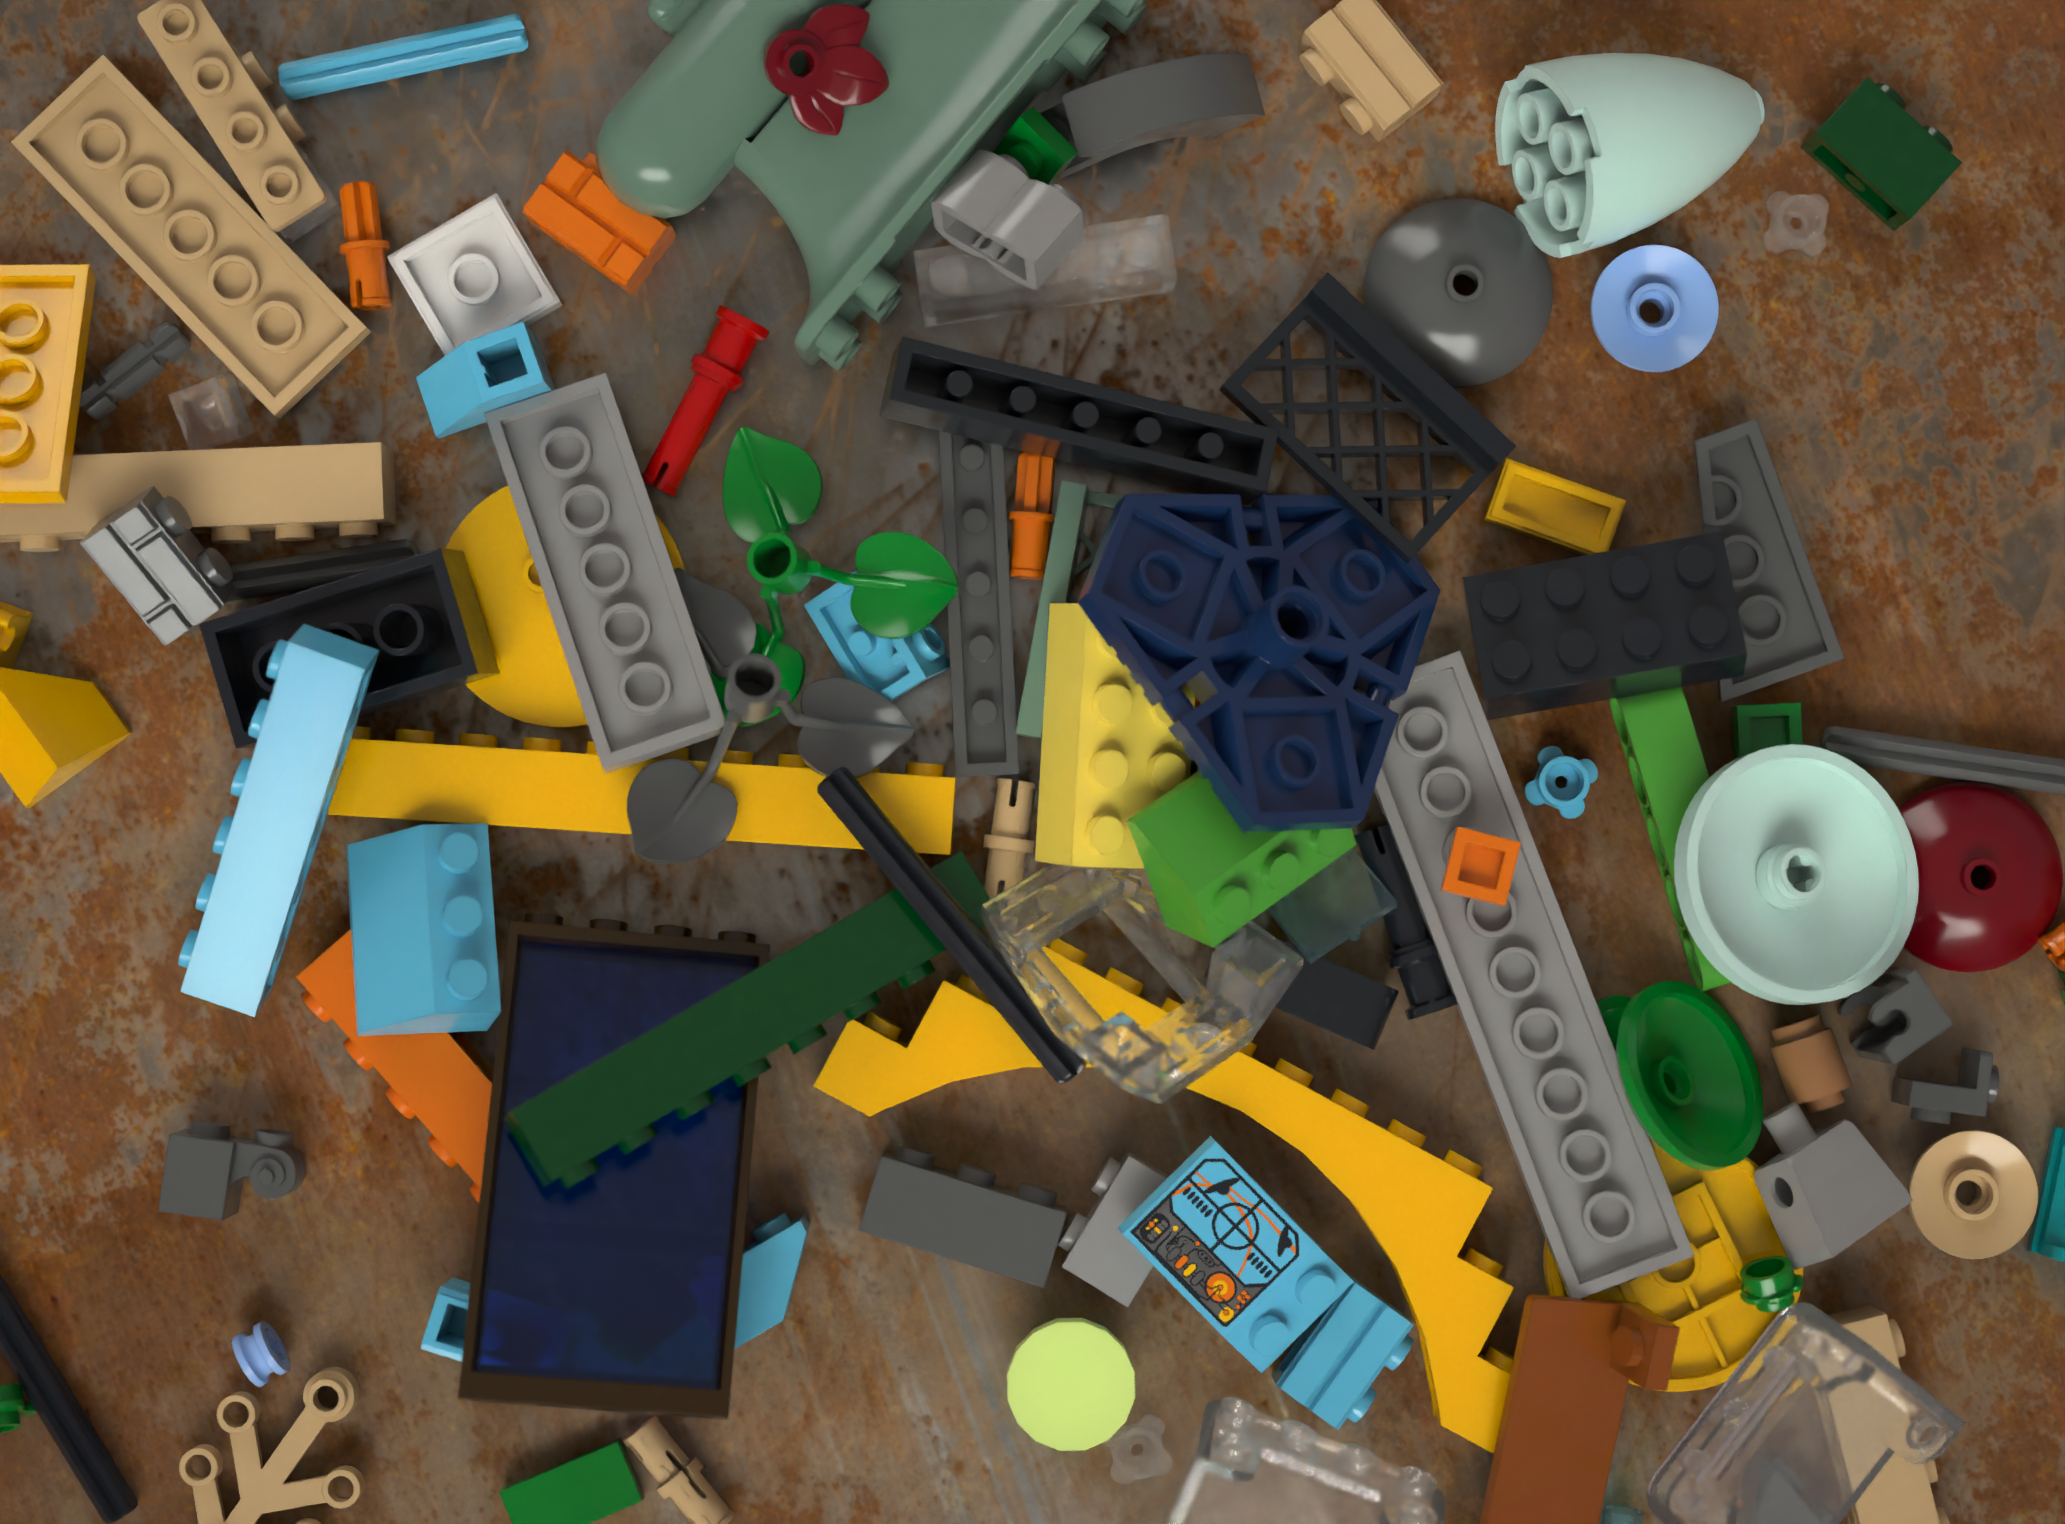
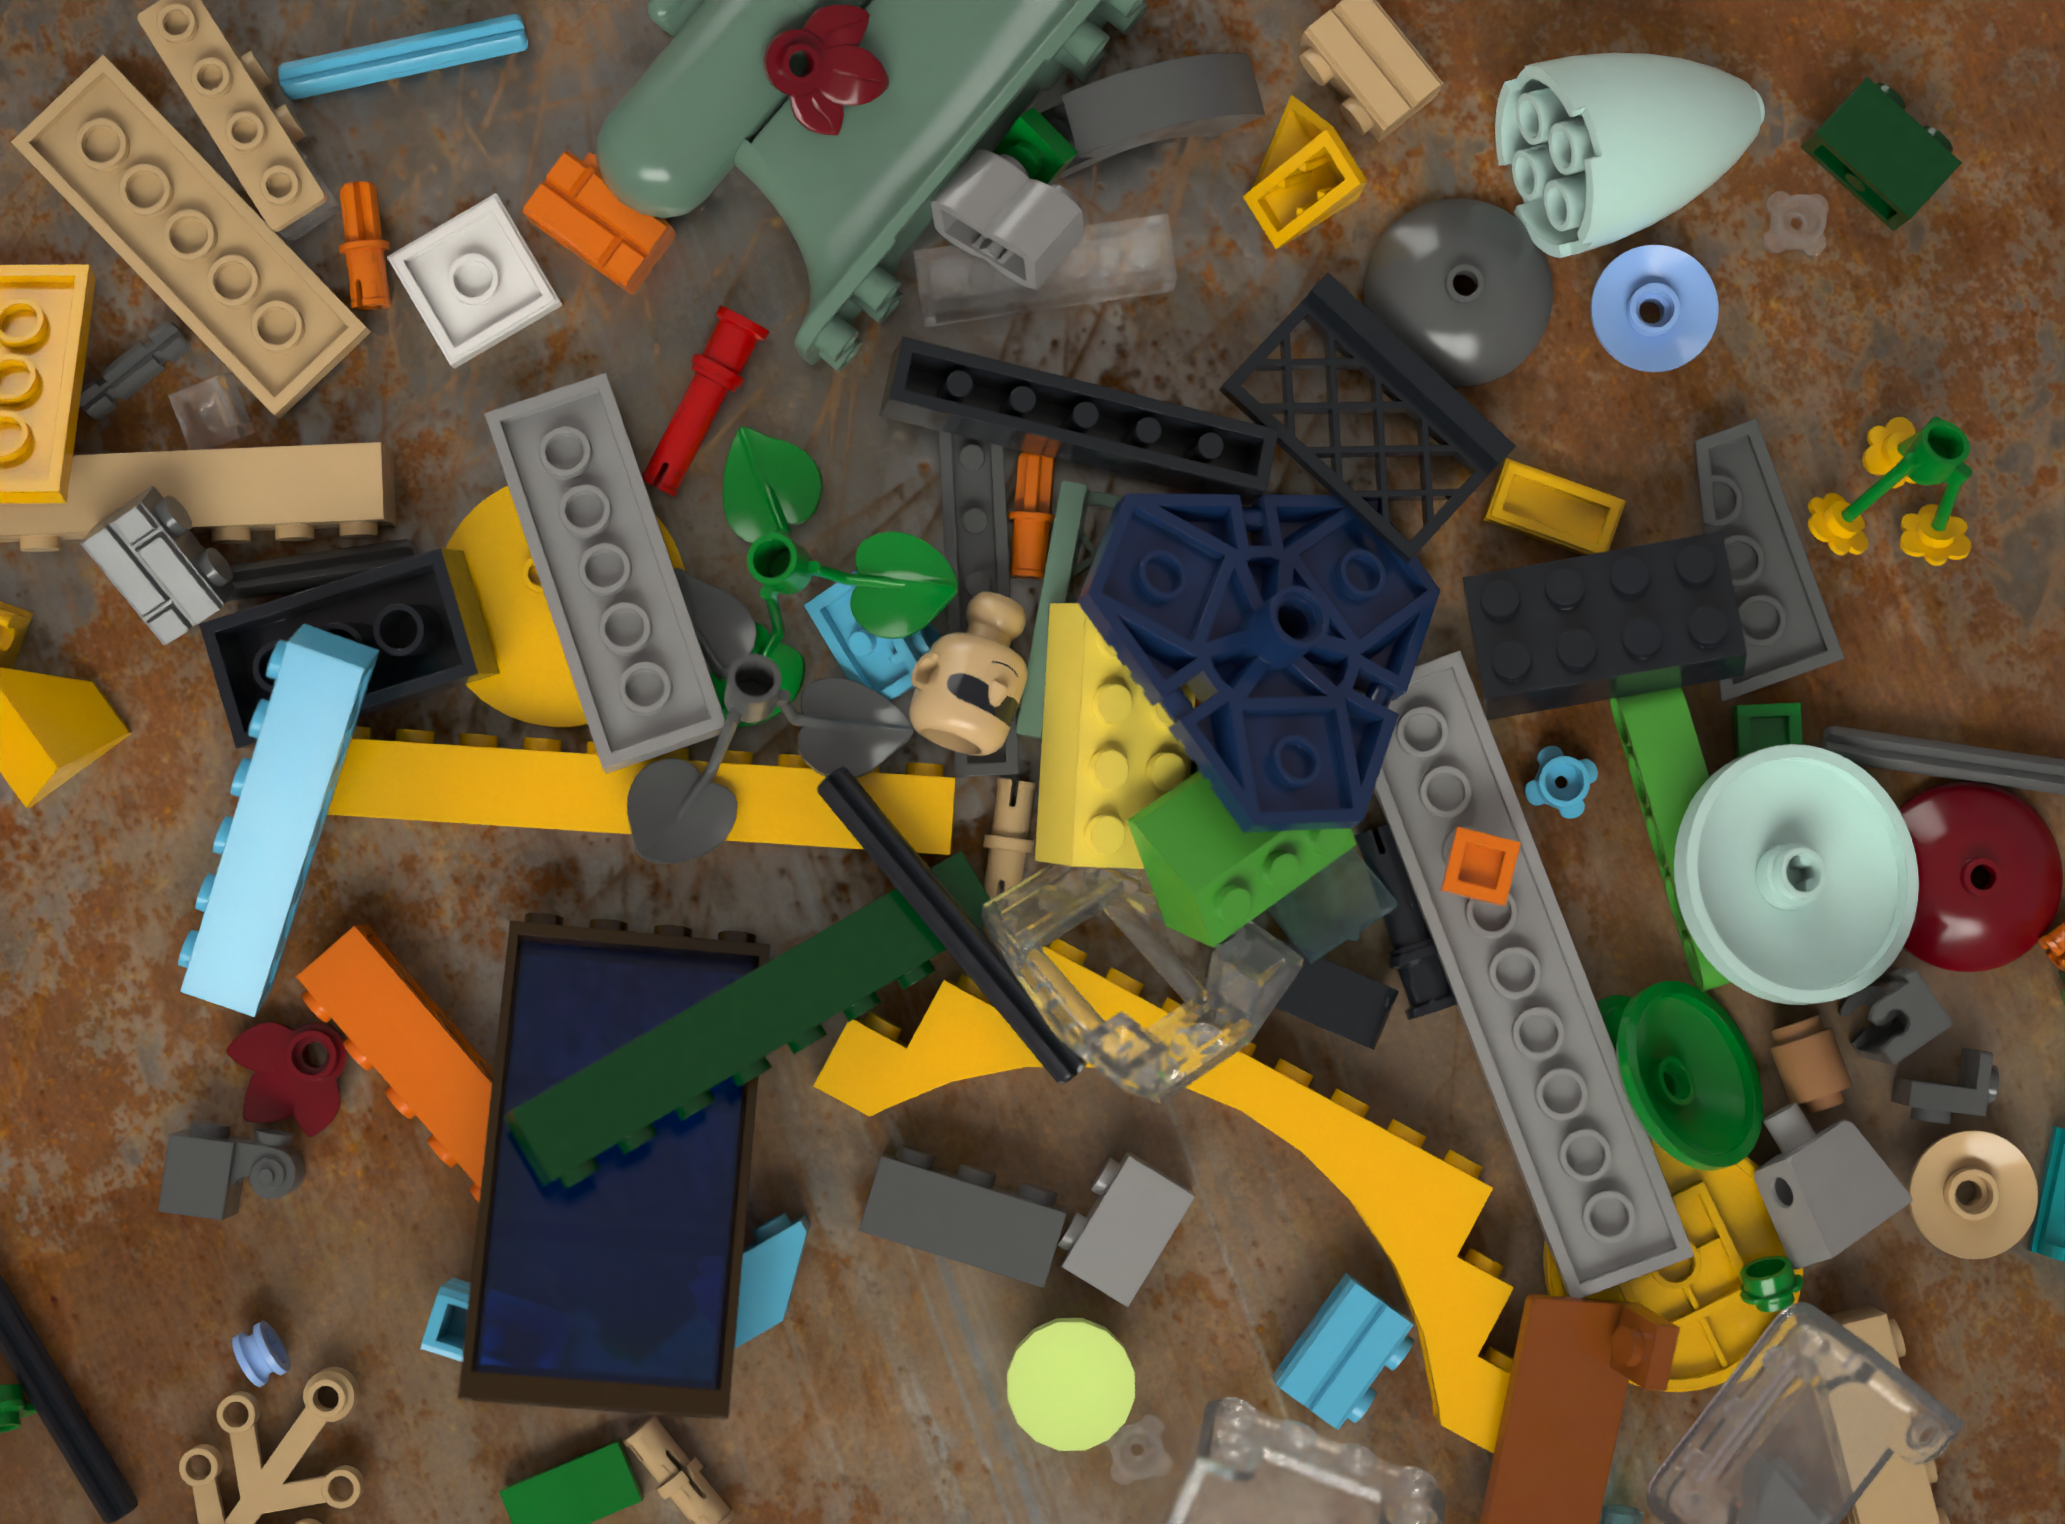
medium azure slope [346,823,501,1036] -> none
medium azure slope [416,321,555,439] -> none
medium azure slope [1117,1136,1354,1373] -> none
none -> dark red plate [226,1021,348,1137]
none -> tan piece [909,592,1028,756]
none -> yellow slope [1242,94,1367,249]
none -> plant [1808,417,1972,566]

